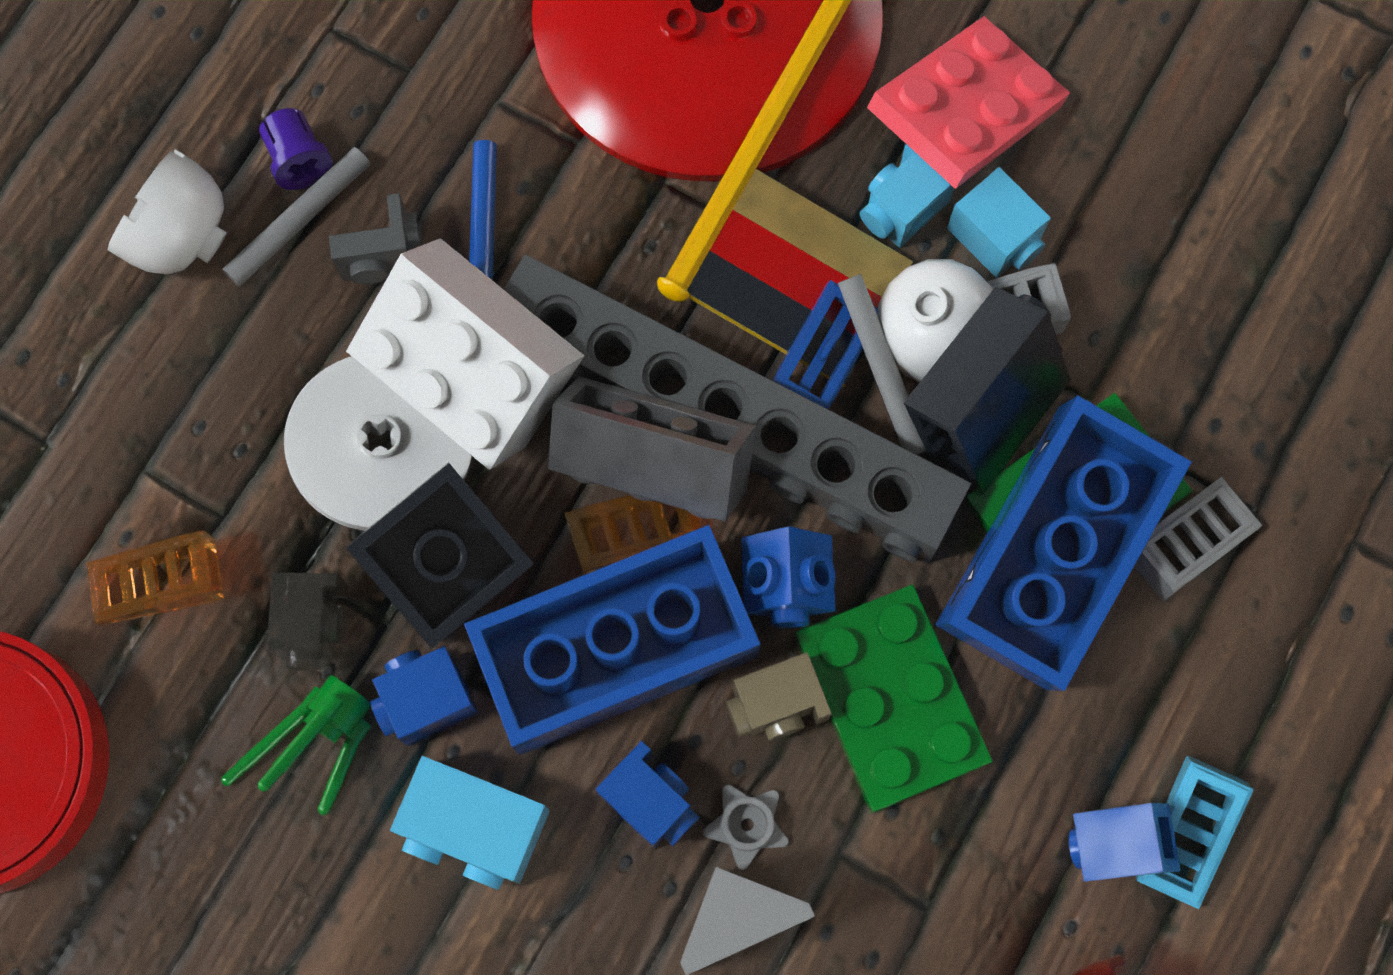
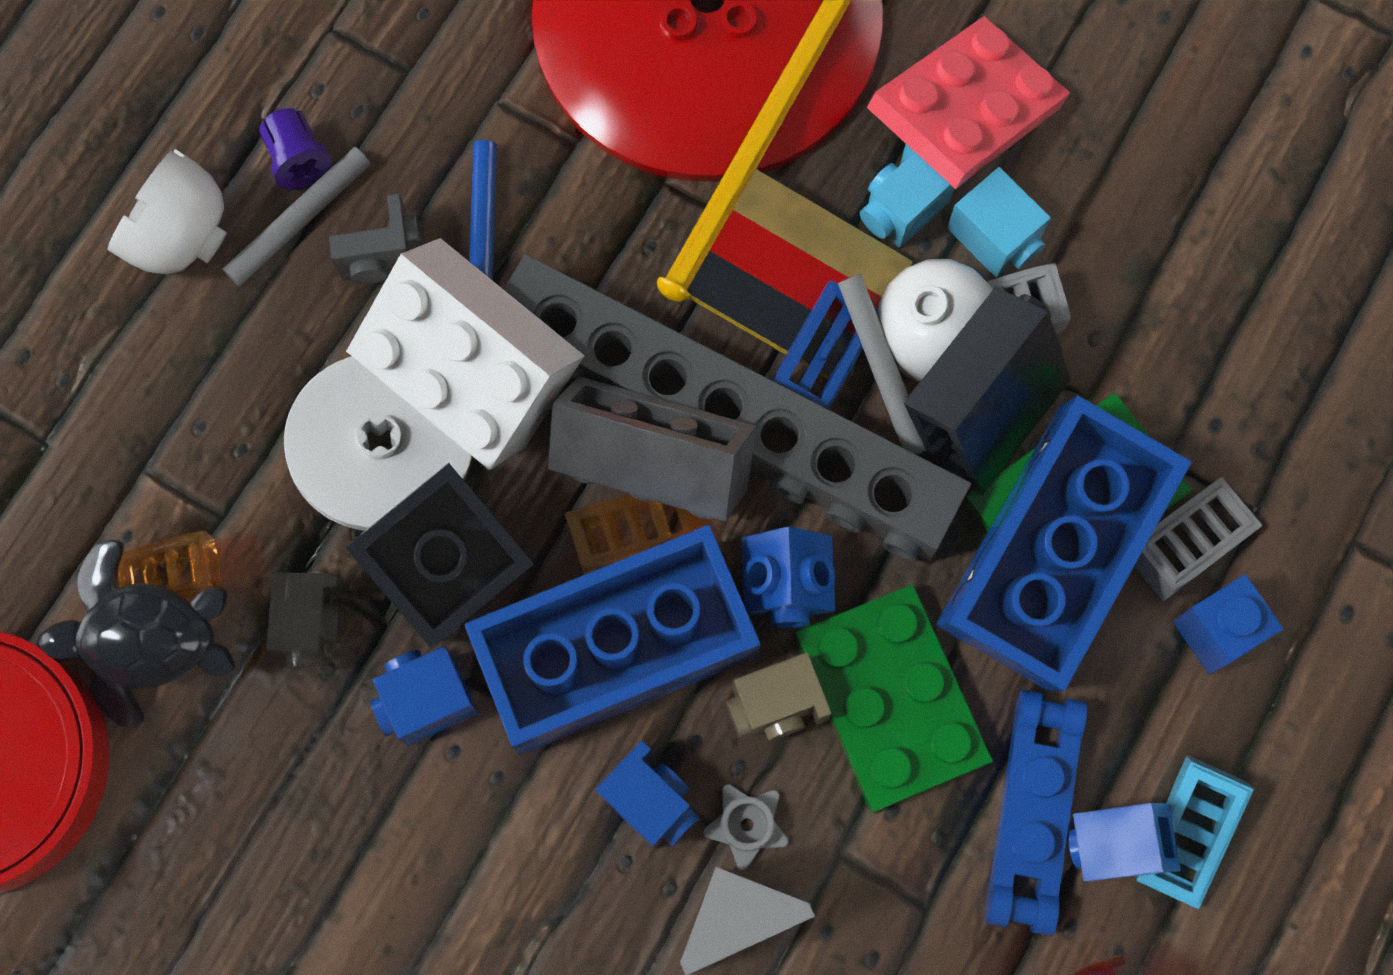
green plant [221,675,372,815] -> none
medium azure brick [390,756,550,890] -> none
none -> black animal [37,540,235,728]
none -> blue plate [985,690,1087,937]
none -> blue brick [1172,574,1284,675]

